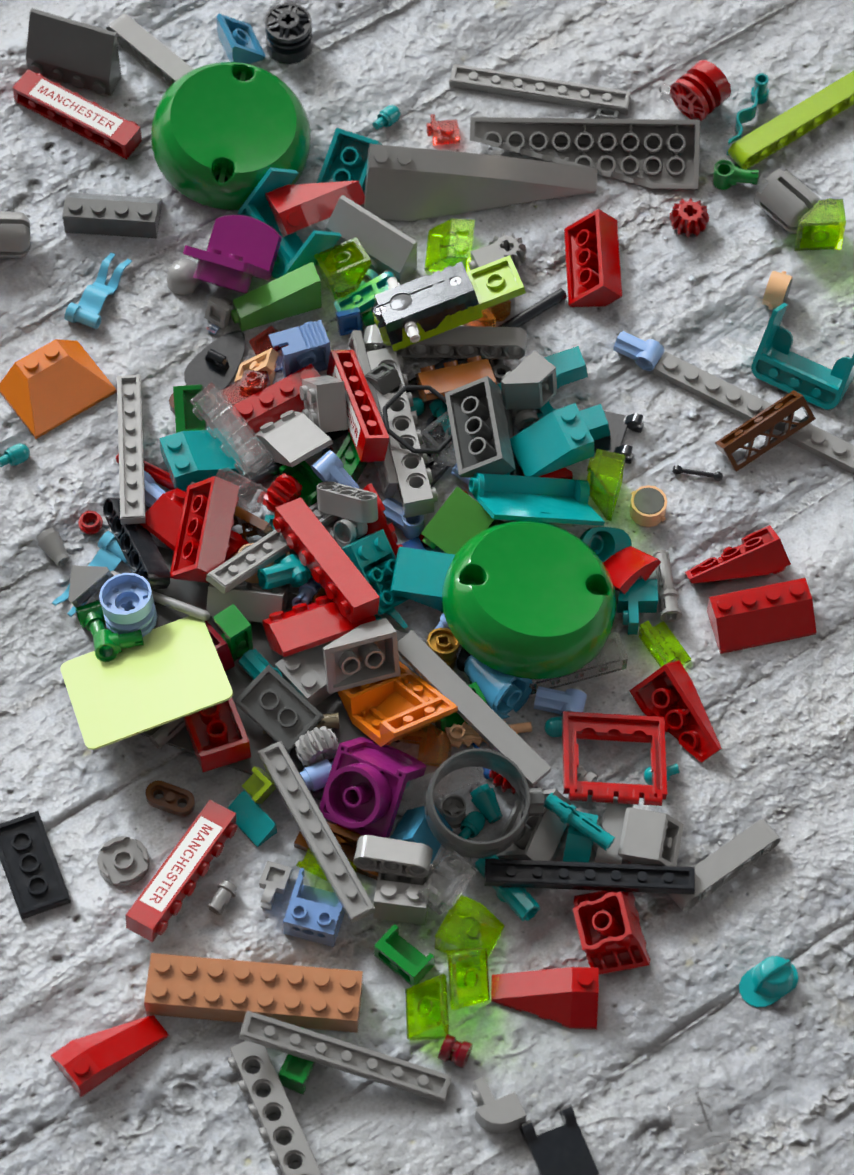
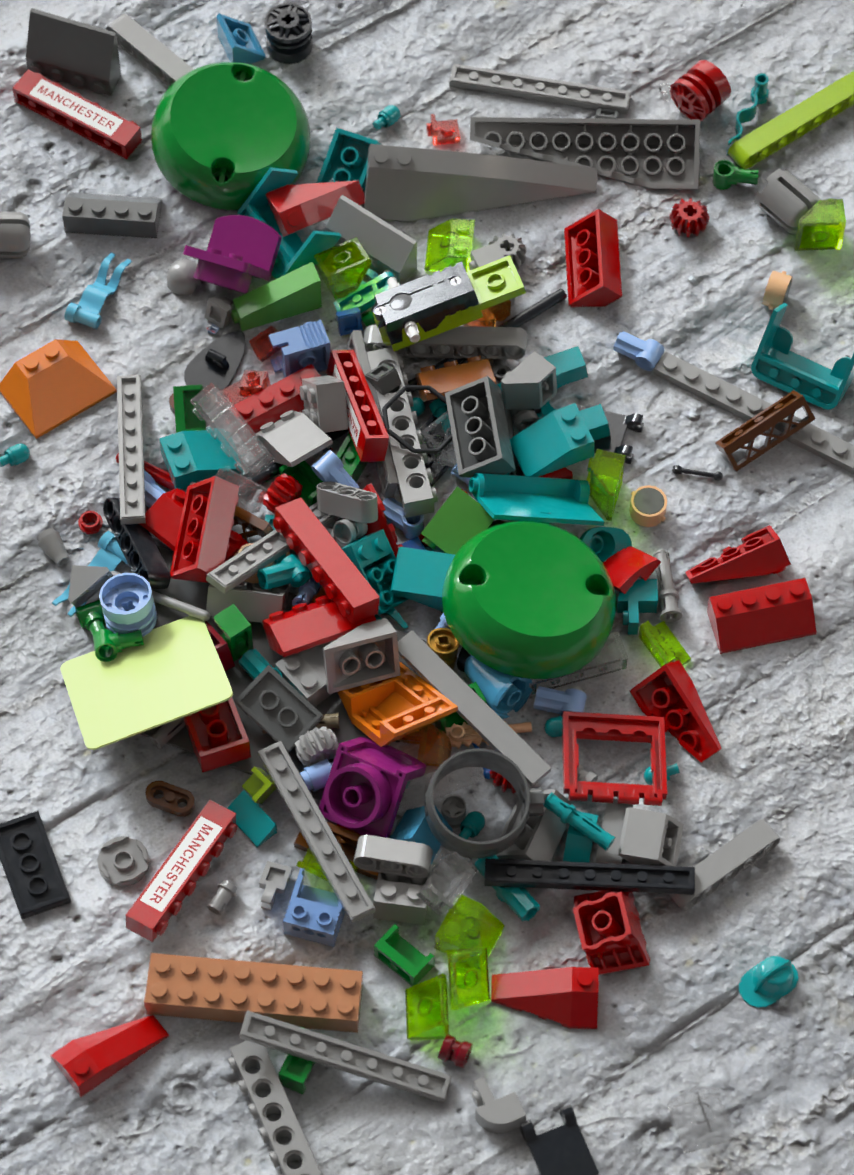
light nougat slope [234,348,279,389] -> none
teal cone [470,784,503,824] -> none

